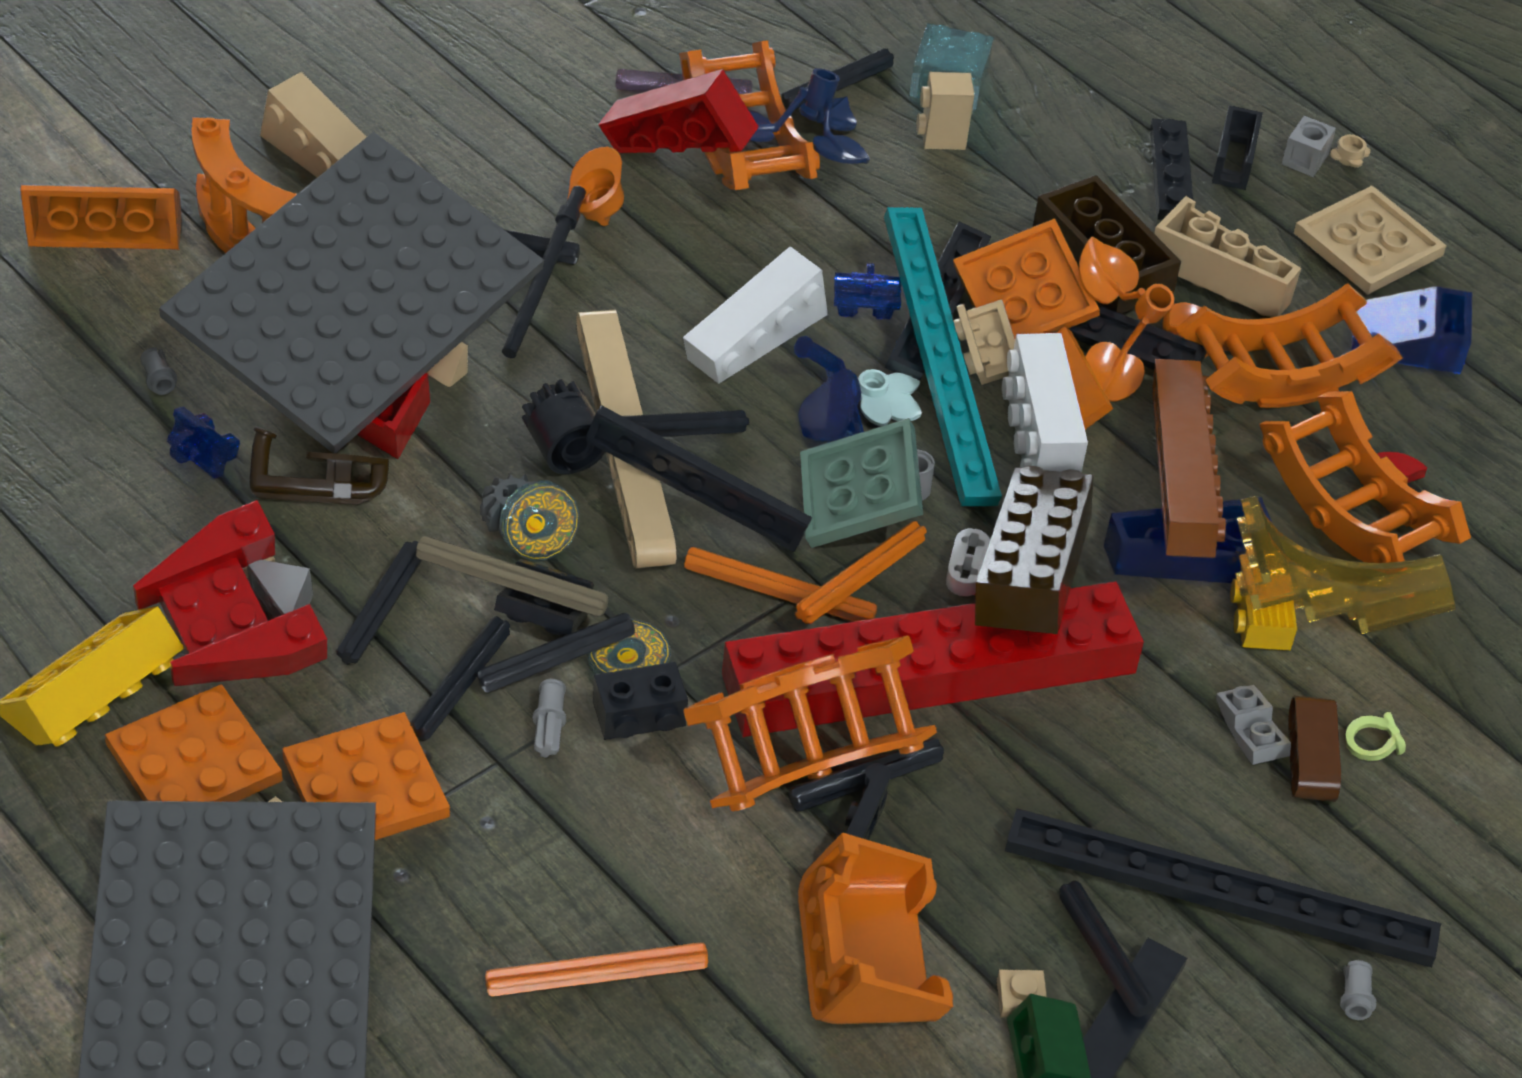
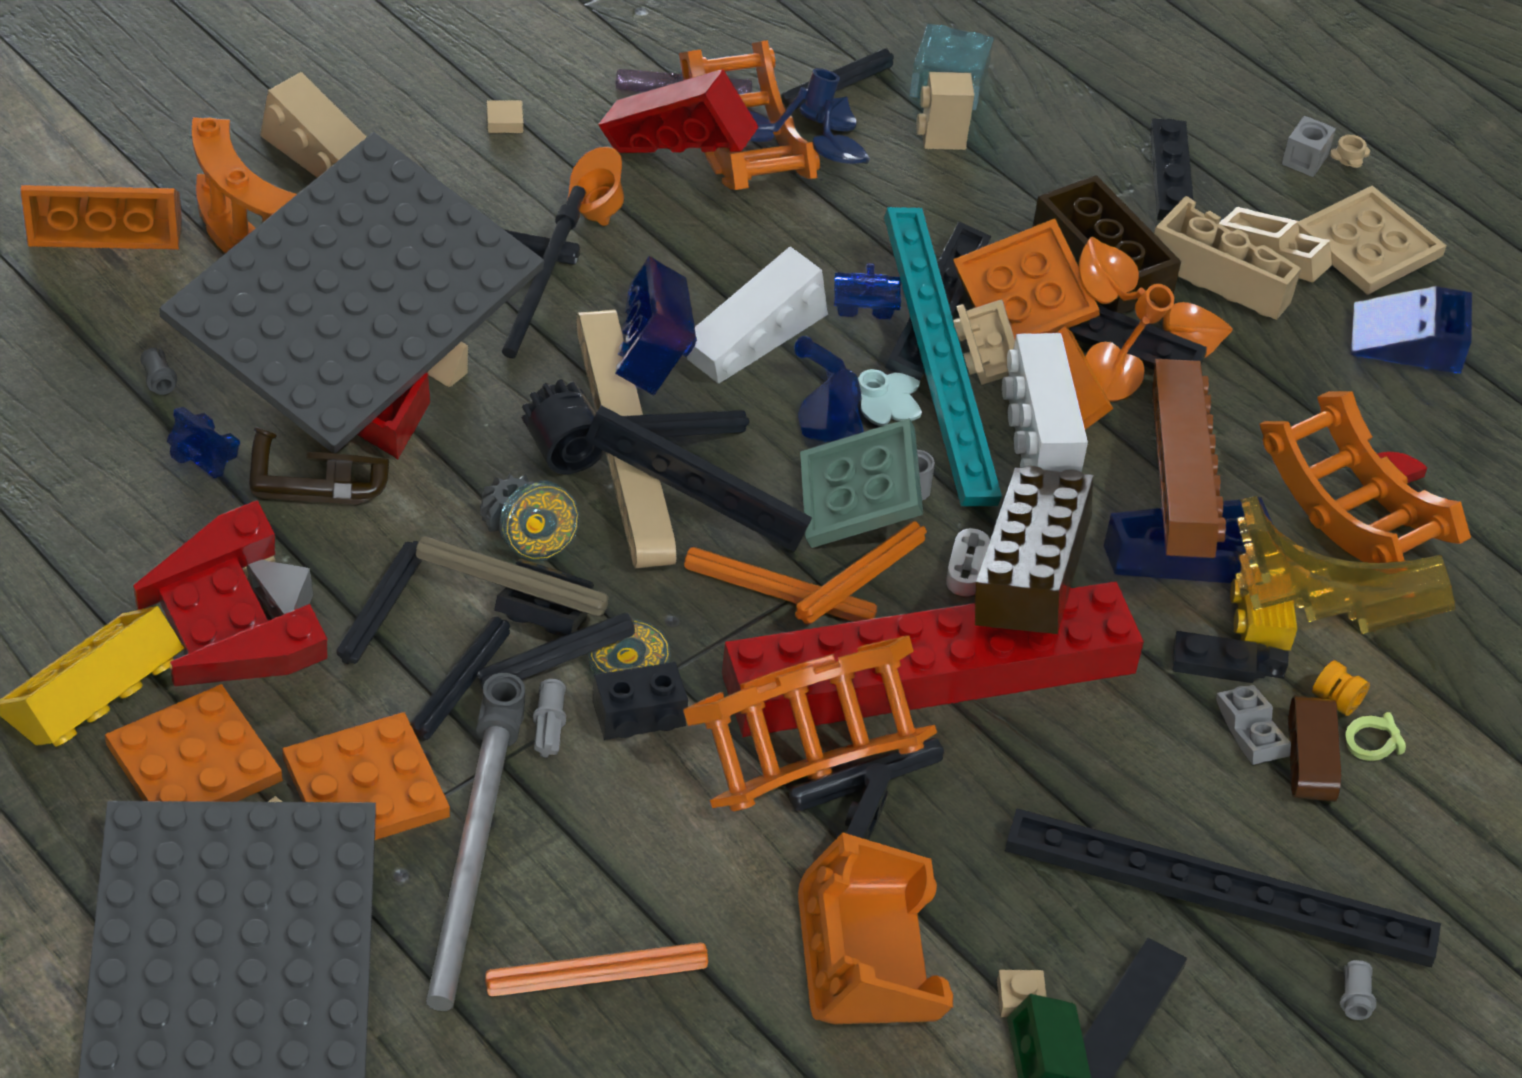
black axle [1059,880,1154,1018] -> none
orange fence [1176,283,1403,408] -> none
black window [1212,105,1263,190] -> none
none -> flat silver piece [426,673,525,1011]
none -> tan tile [487,100,523,133]
none -> clear blue wedge [615,256,697,396]
none -> black hinge [1173,631,1289,683]
none -> tan slope [1219,207,1332,283]
none -> light orange wheel [1312,660,1370,716]

